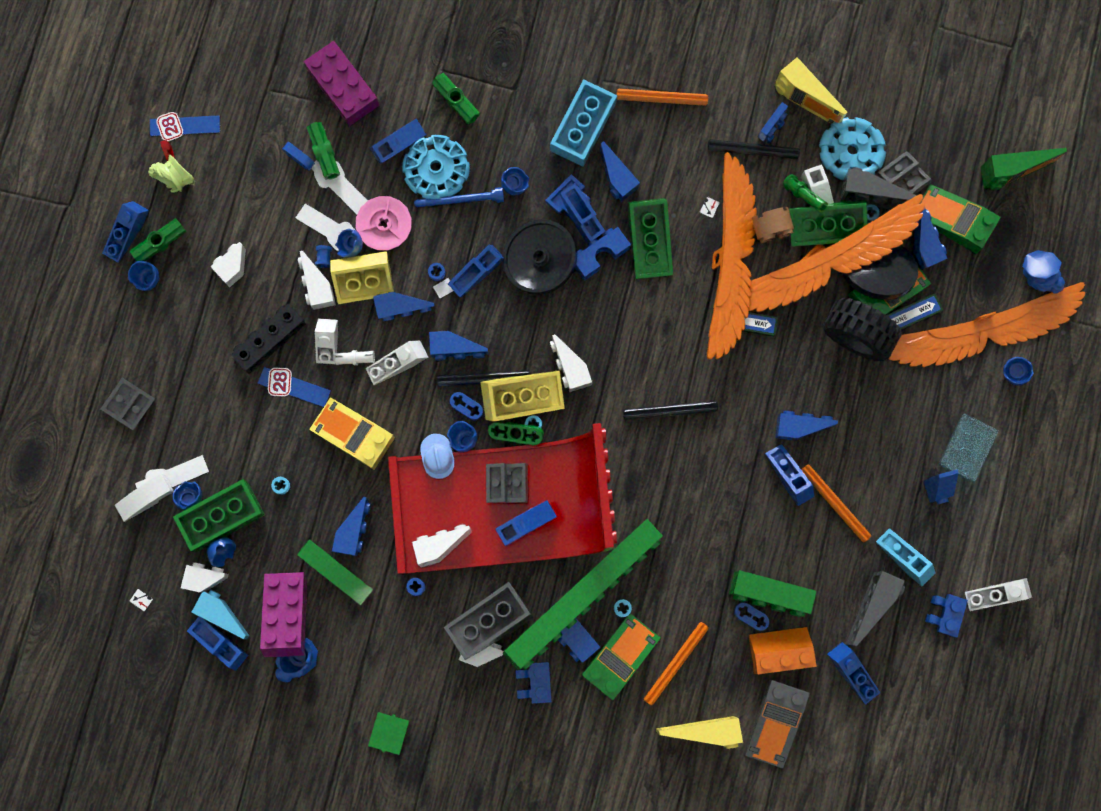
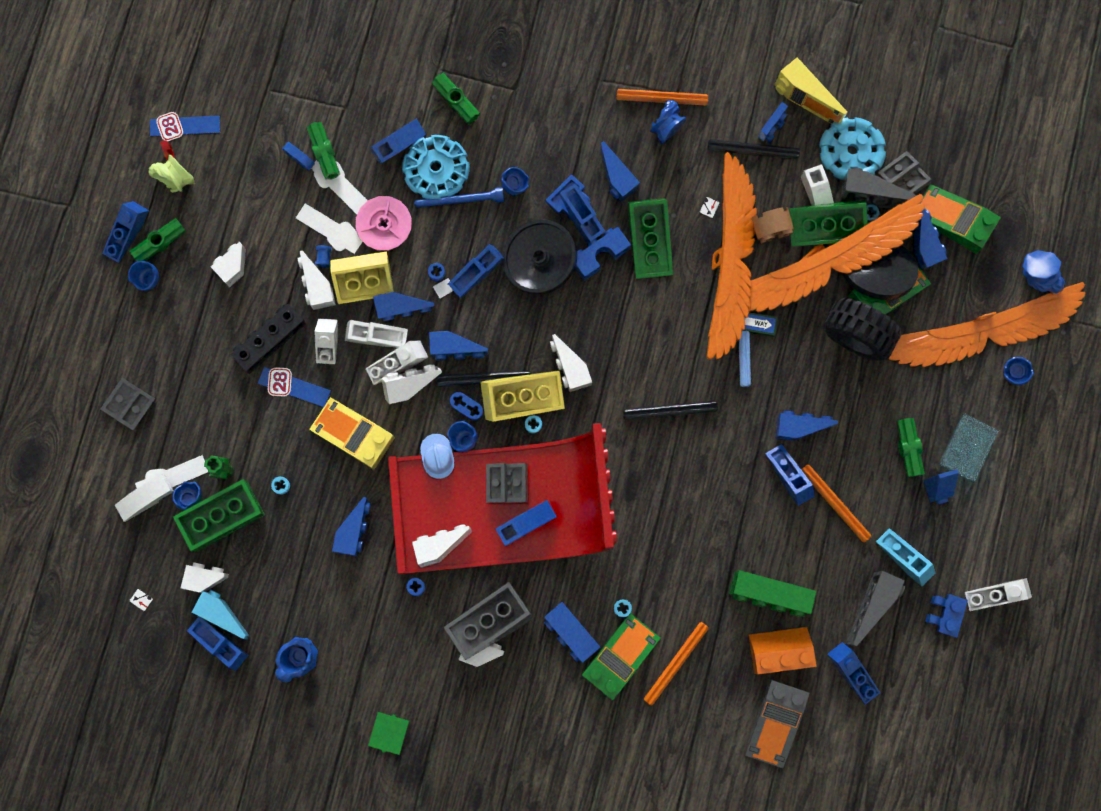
blue hair [207,537,236,567] -> none
magenta brick [260,572,307,657] -> none
green slope [297,539,373,605] -> none
magenta brick [303,41,379,127] -> none
blue hair [335,229,363,258] -> none
white pin [335,350,375,366] -> none
green beam [488,421,544,445] -> none
green brick [503,519,663,671] -> none
blue plate [516,662,552,704] -> none
medium azure brick [550,79,617,167] -> none
light yellow slope [656,716,743,749] -> none
blue beam [734,603,769,631] -> none
green pin [783,174,828,213] -> none
tile [887,294,943,330] -> none
green slope [980,148,1067,190] -> none
none -> green piece [204,456,234,479]
none -> white slope [345,320,408,348]
none -> white slope [382,365,442,404]
none -> blue piece [650,100,686,145]
none -> light blue axle [739,331,751,387]
none -> green piece [896,418,925,477]

